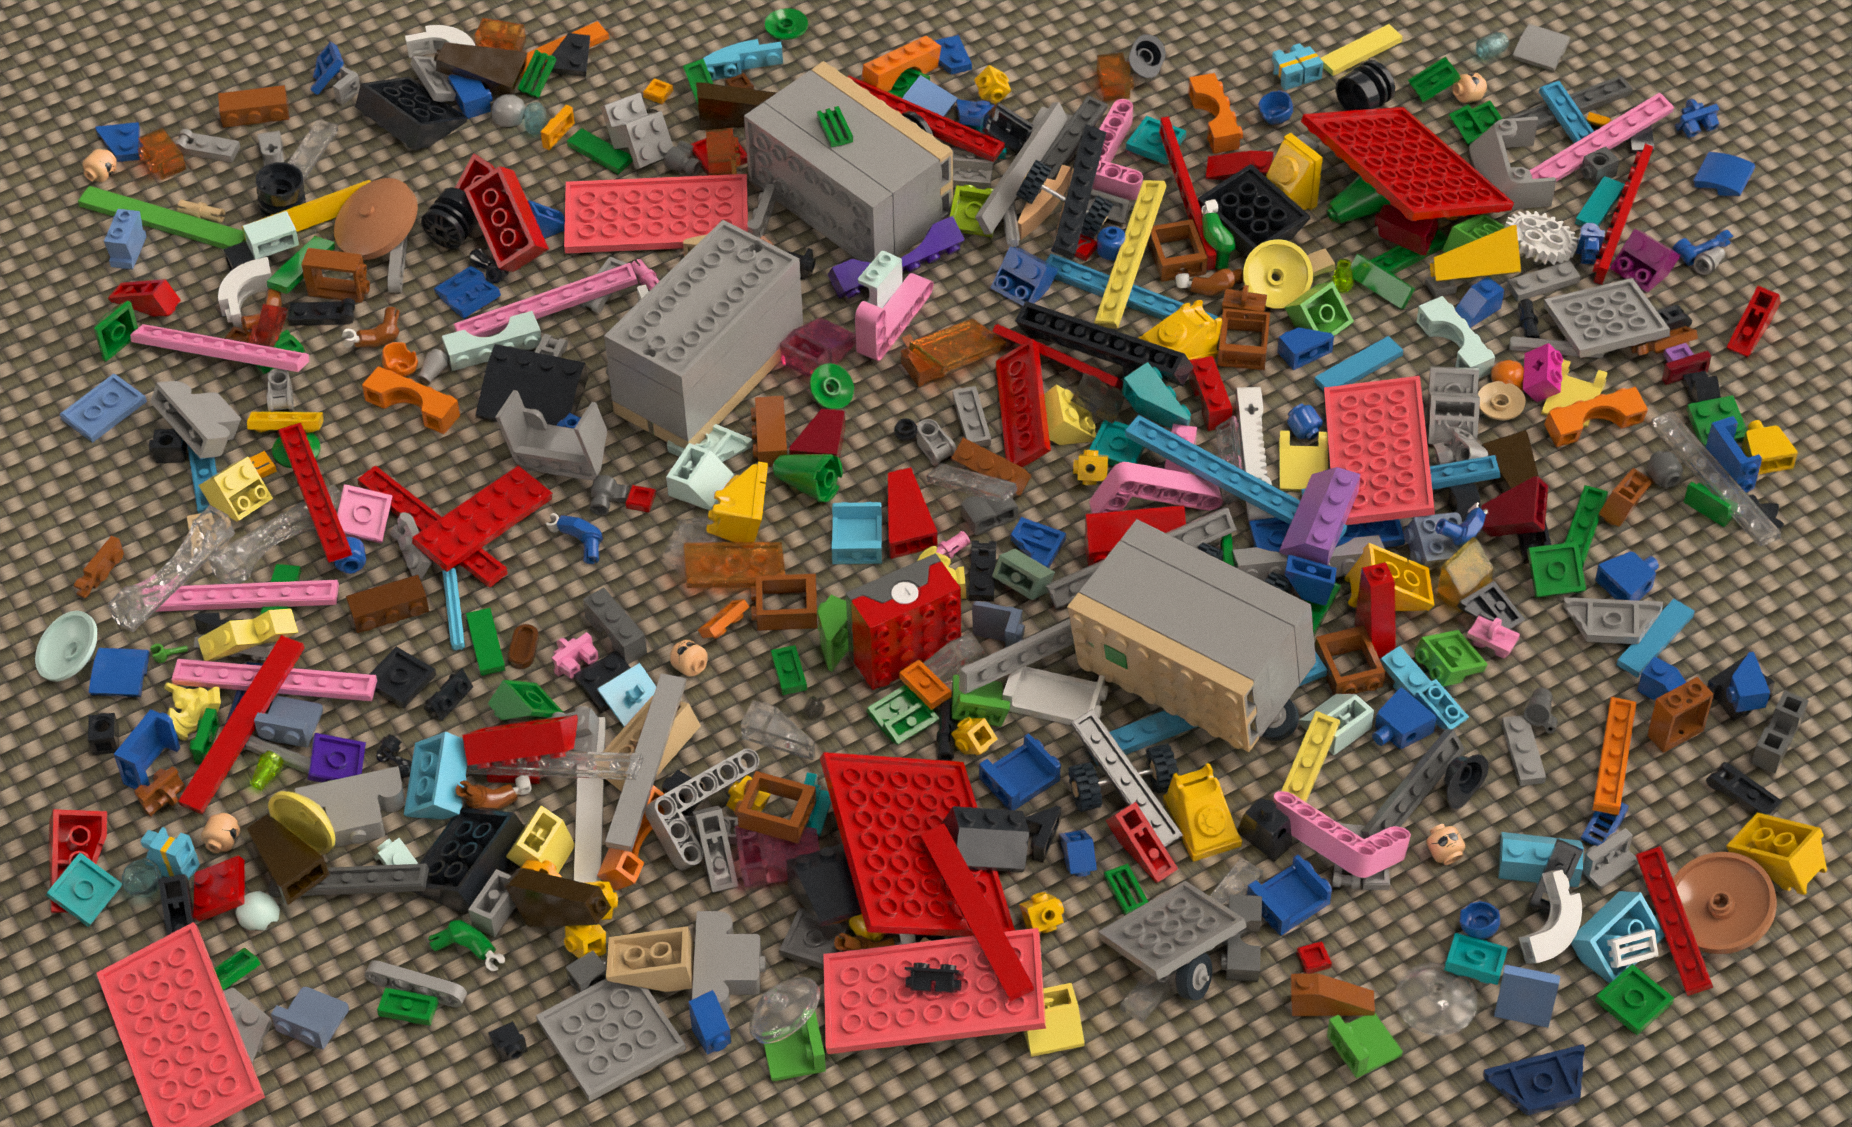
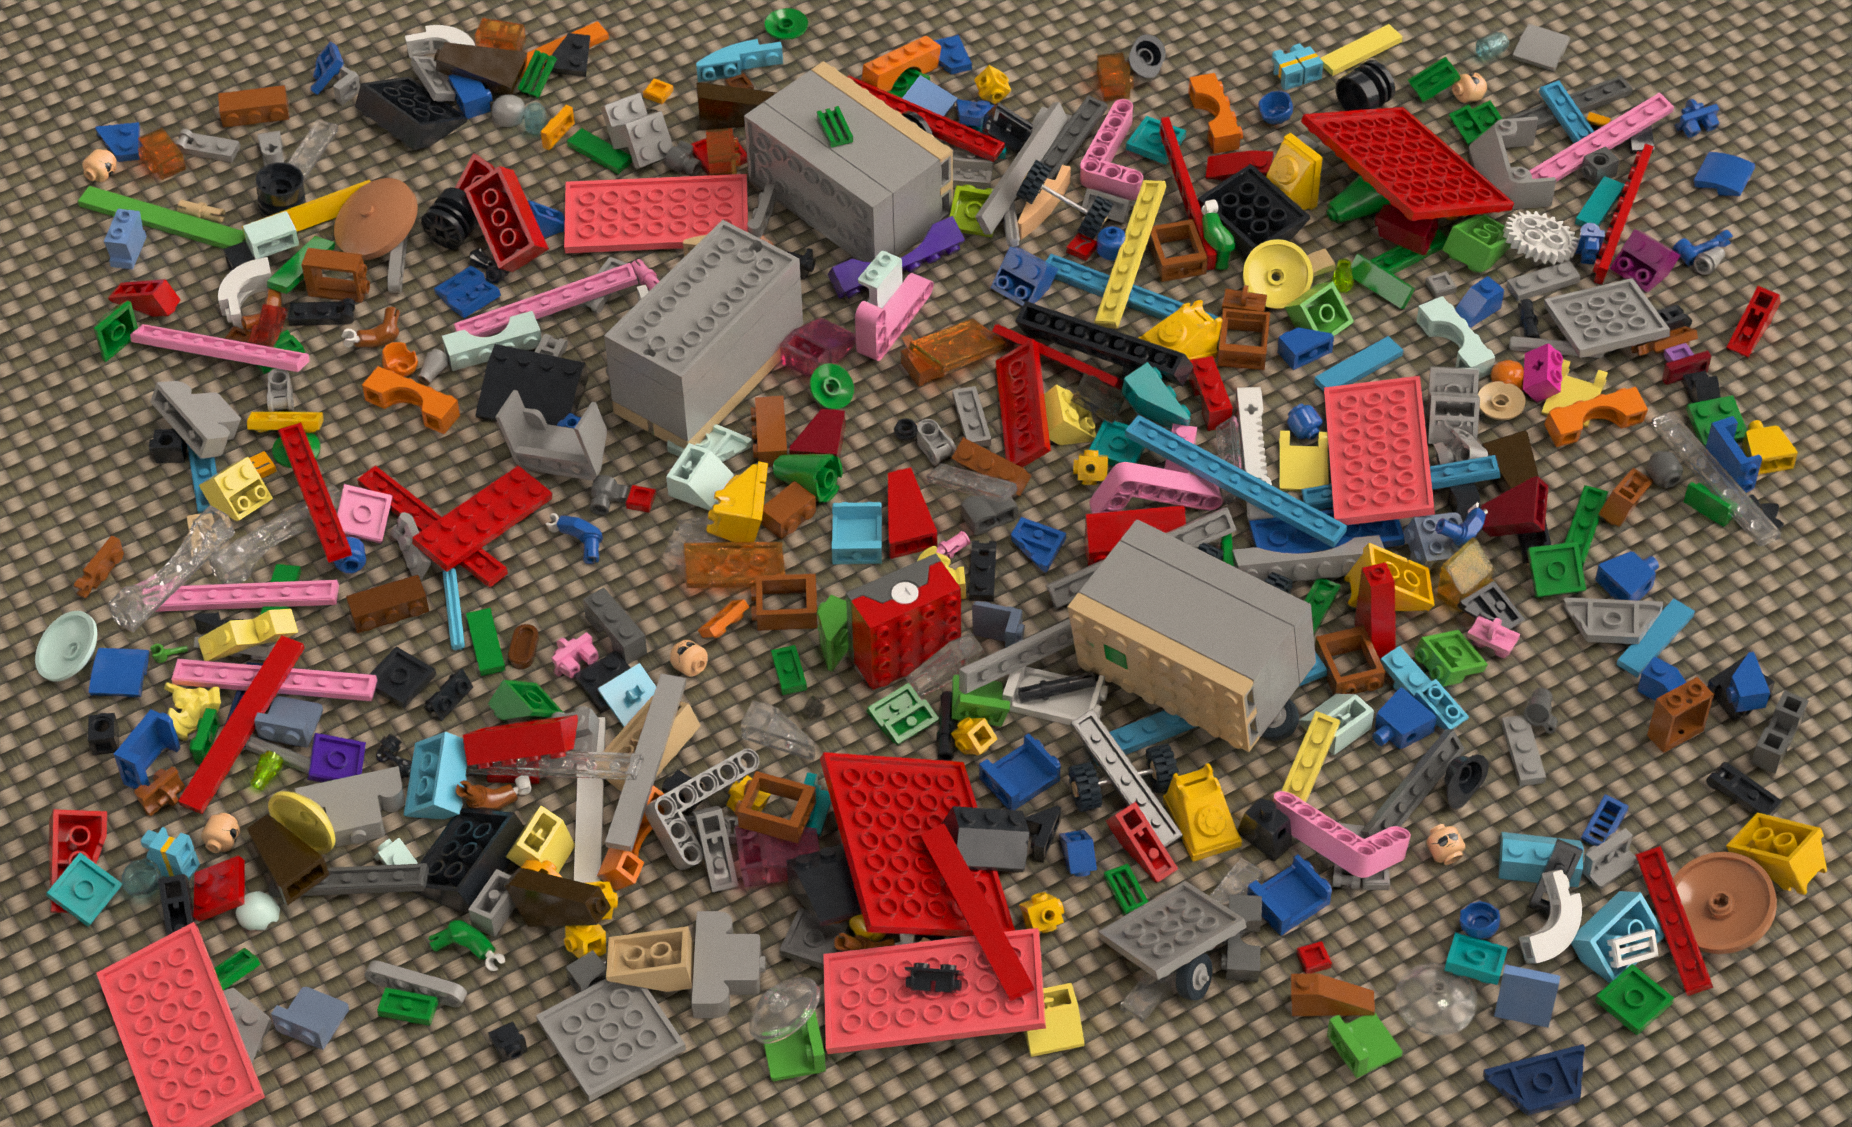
medium blue tile [60,374,147,443] -> none
green plate [683,58,713,106] -> none
blue slope [688,990,731,1055] -> none
orange plate [899,660,951,710] -> none
sand green brick [992,549,1055,600] -> none
black plate [1051,124,1107,260] -> none
dark orange arm [1176,268,1244,296] -> none
medium lavender slope [1279,467,1361,565] -> none
blue slope [1285,554,1337,606] -> none
yellow slope [1430,225,1521,282] -> none
orange tile [1592,697,1636,815] -> none
none -> dark orange brick [761,481,816,540]
none -> black pin [1017,671,1096,704]

